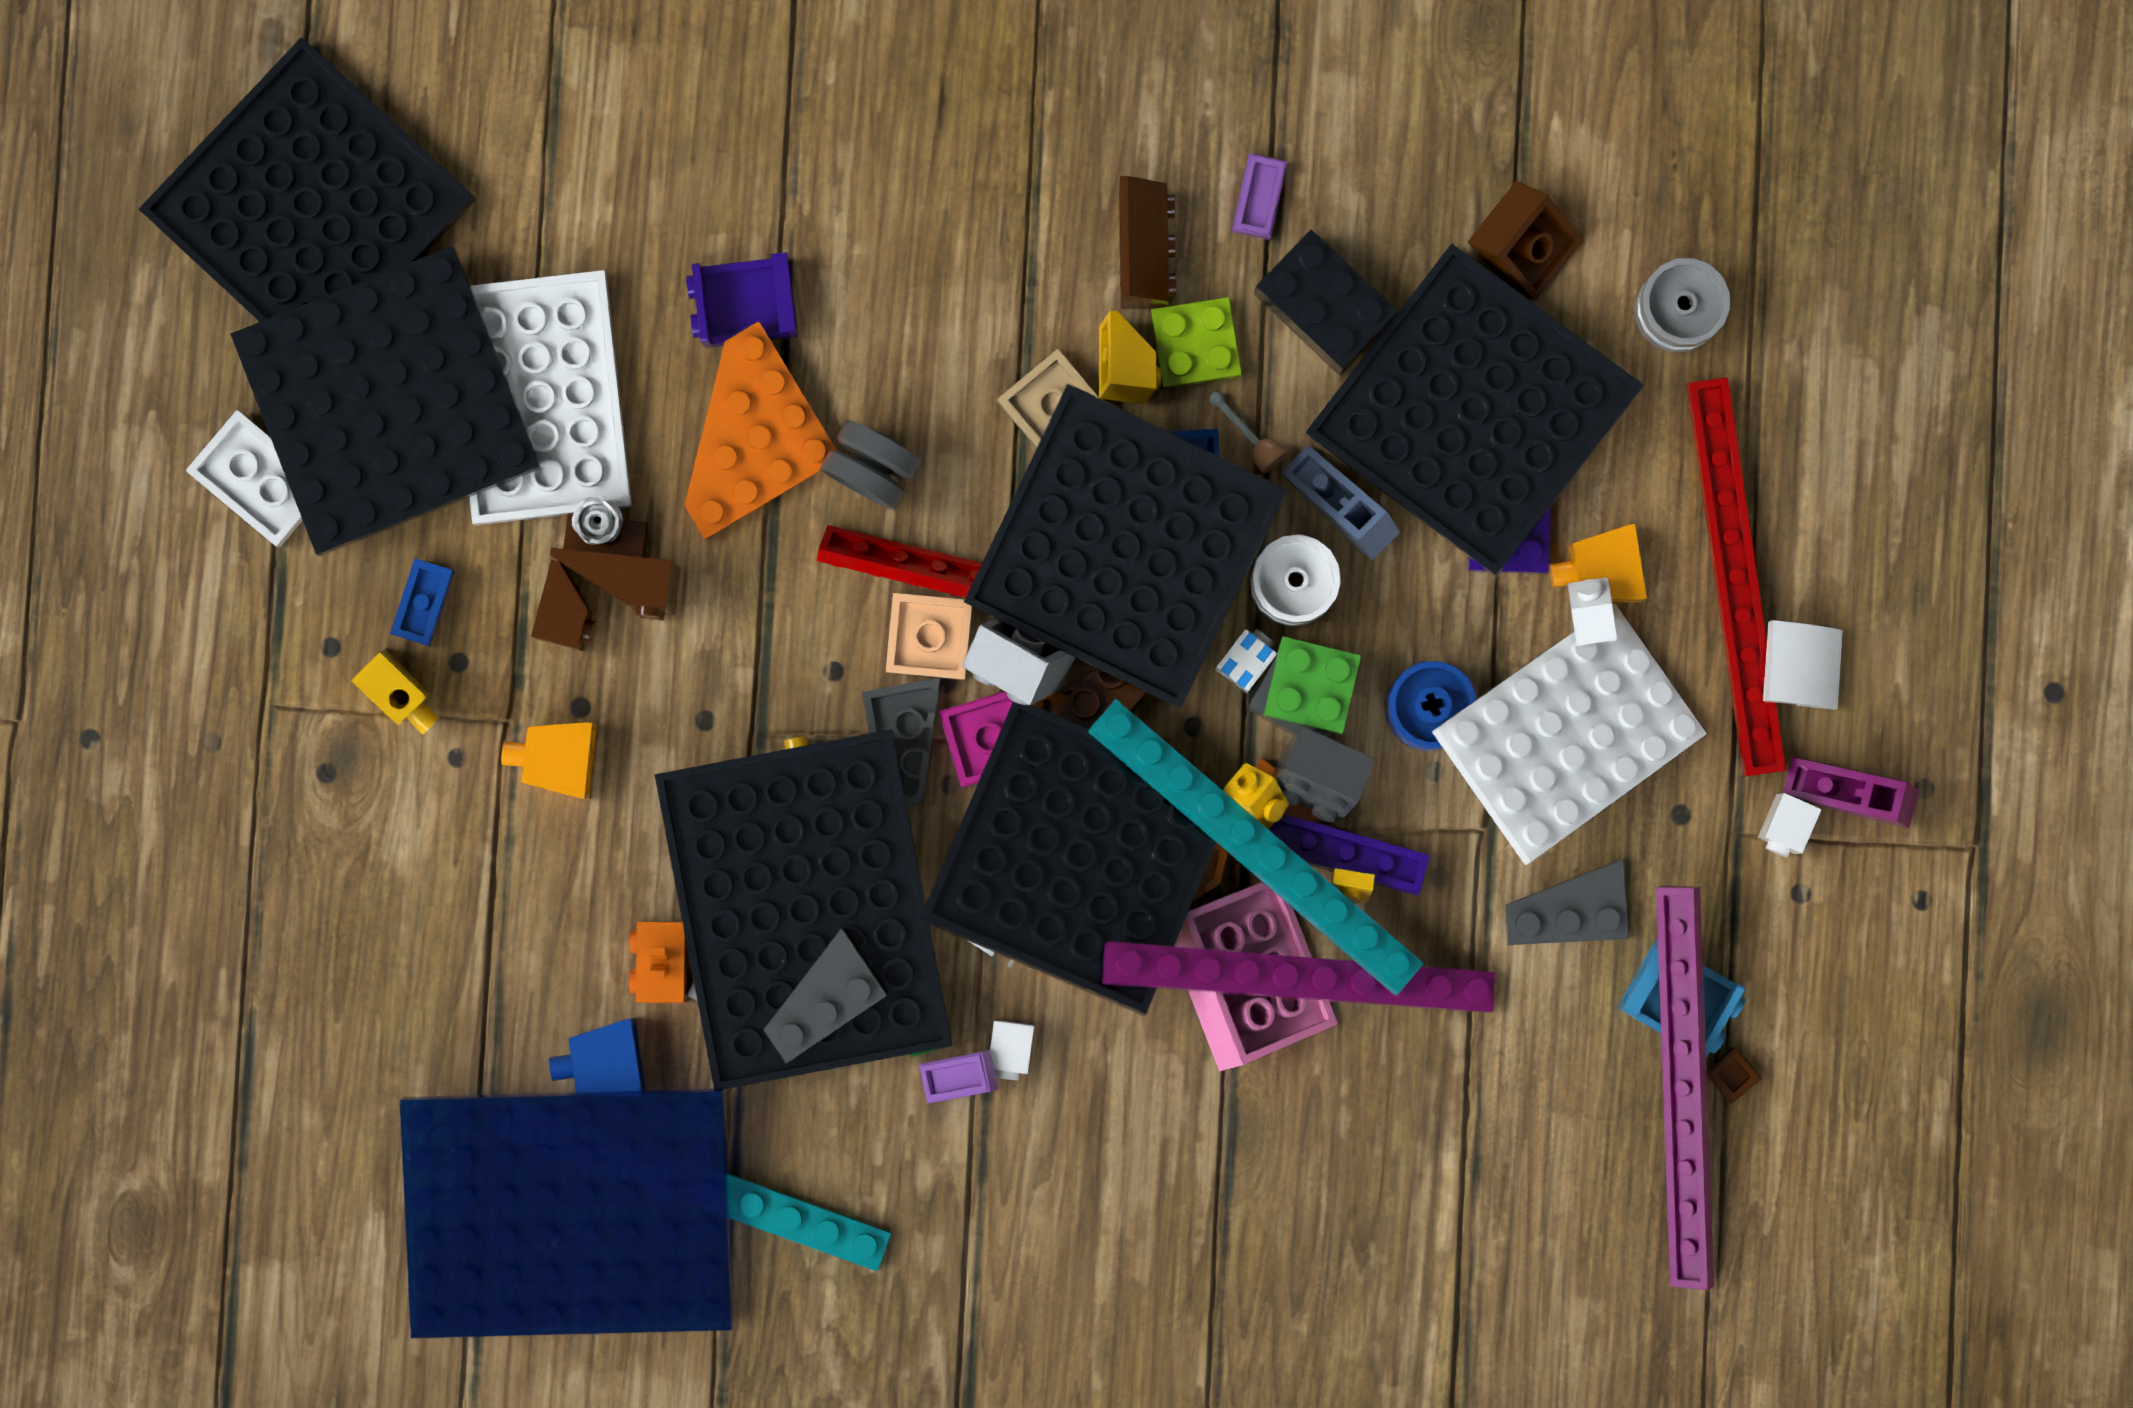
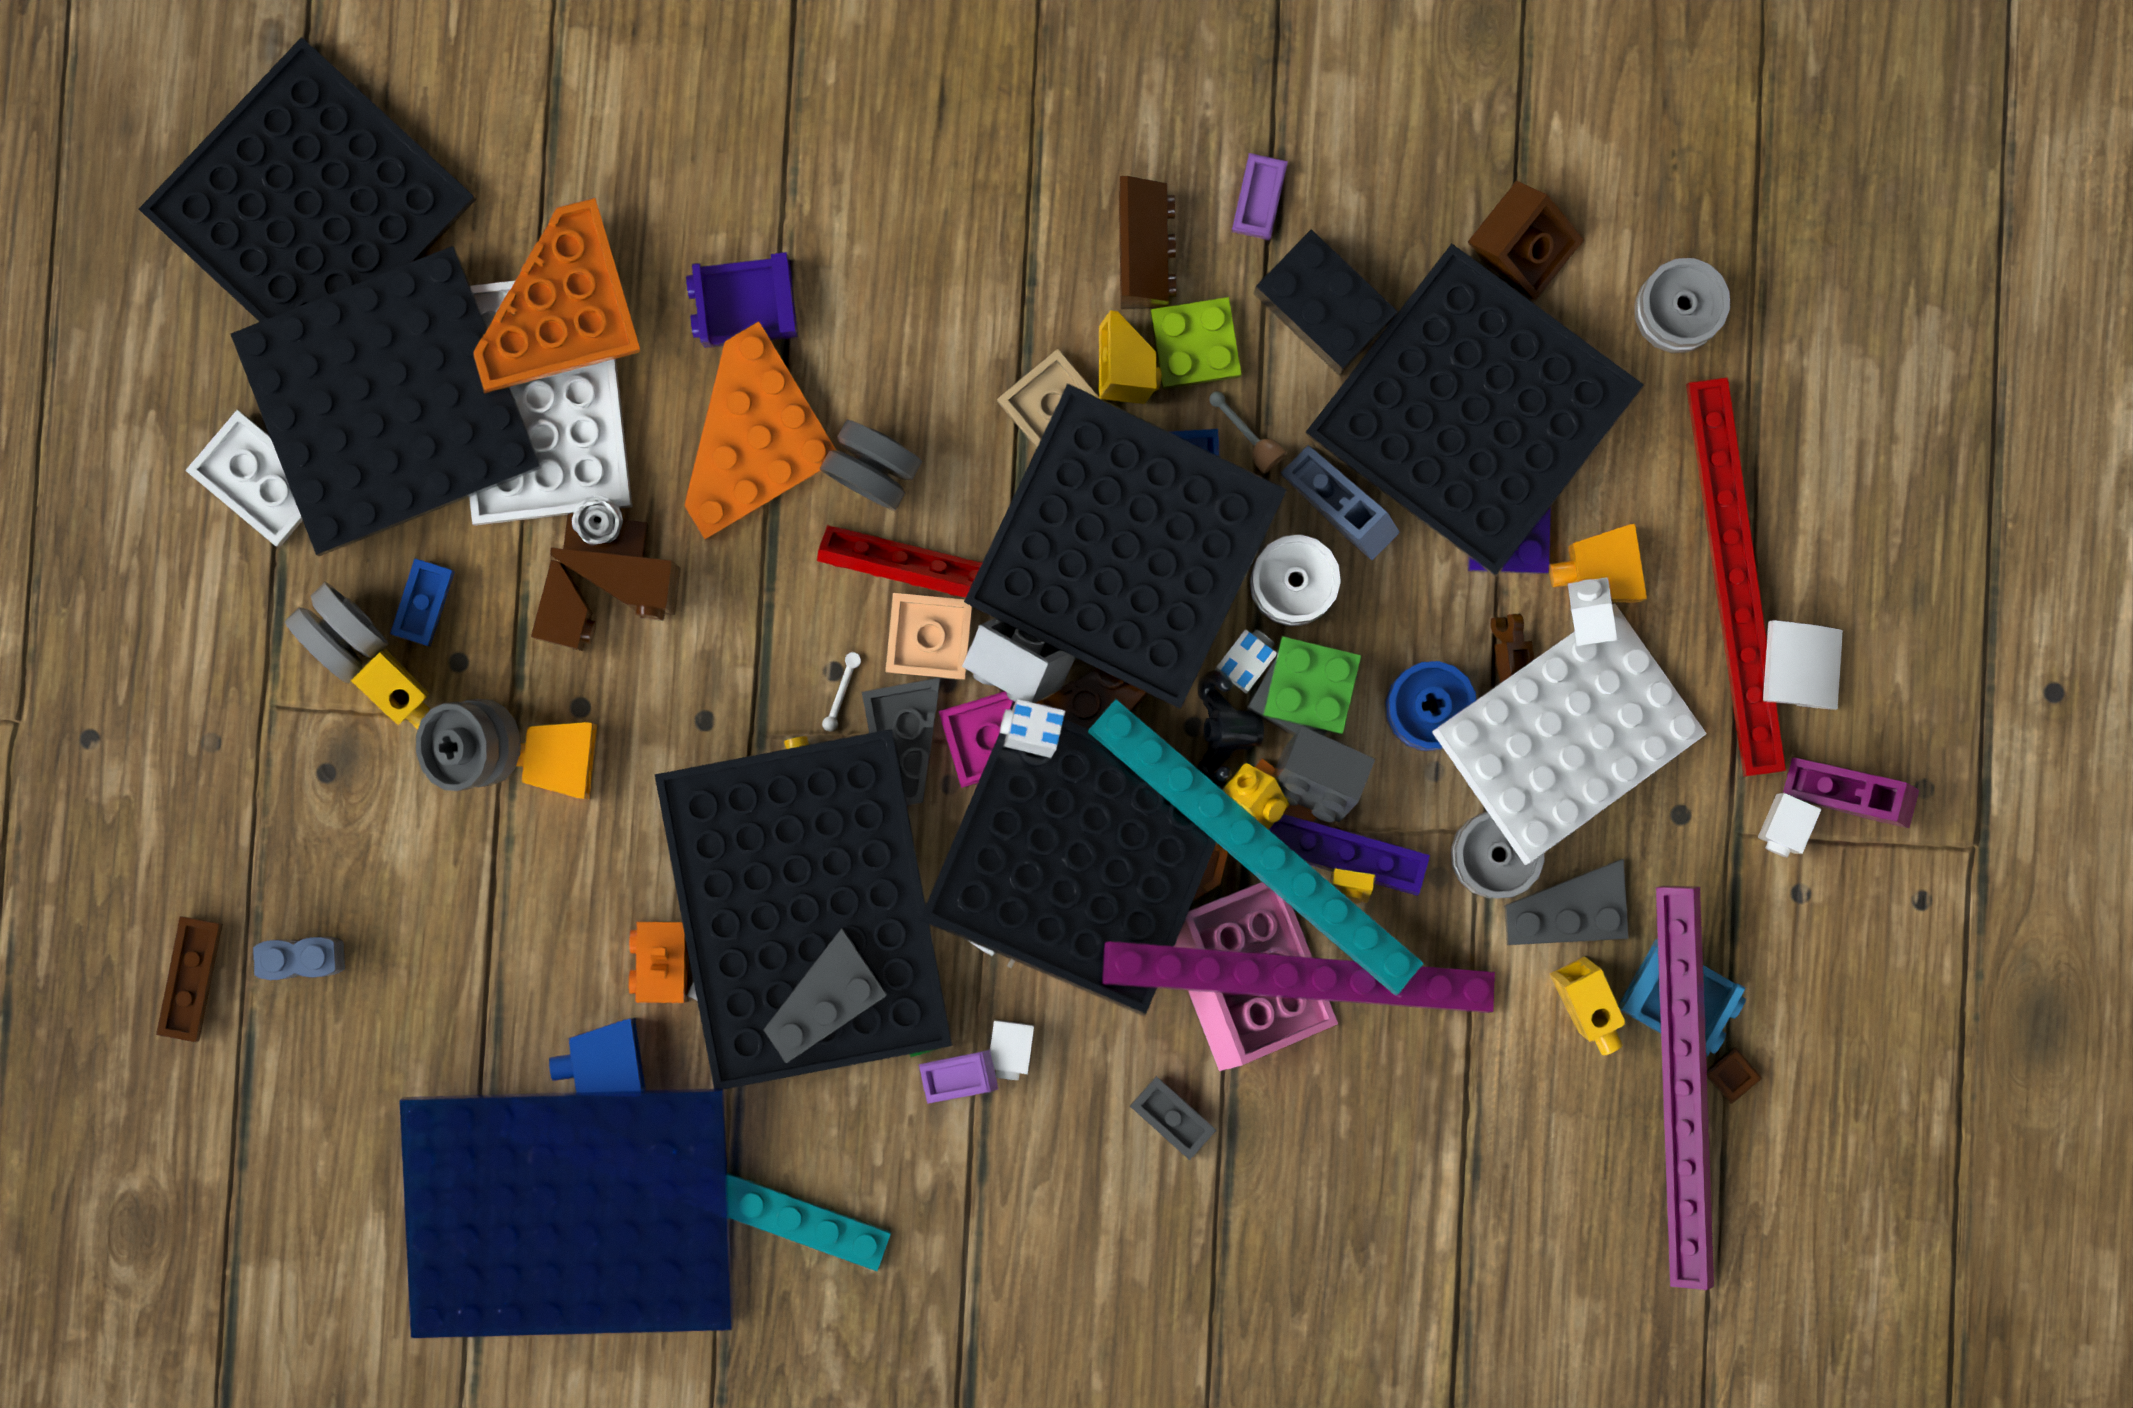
none -> reddish brown plate [156,916,223,1042]
none -> sand blue brick [253,937,345,980]
none -> light grey wheel [285,582,388,684]
none -> dark grey wheel [416,699,520,791]
none -> orange plate [473,198,640,393]
none -> white hinge [822,652,861,732]
none -> white brick [1000,699,1065,758]
none -> dark grey plate [1130,1076,1216,1160]
none -> black piece [1197,670,1264,787]
none -> light grey wheel [1451,812,1545,898]
none -> reddish brown plate [1491,614,1535,683]
none -> yellow torso [1549,956,1625,1055]

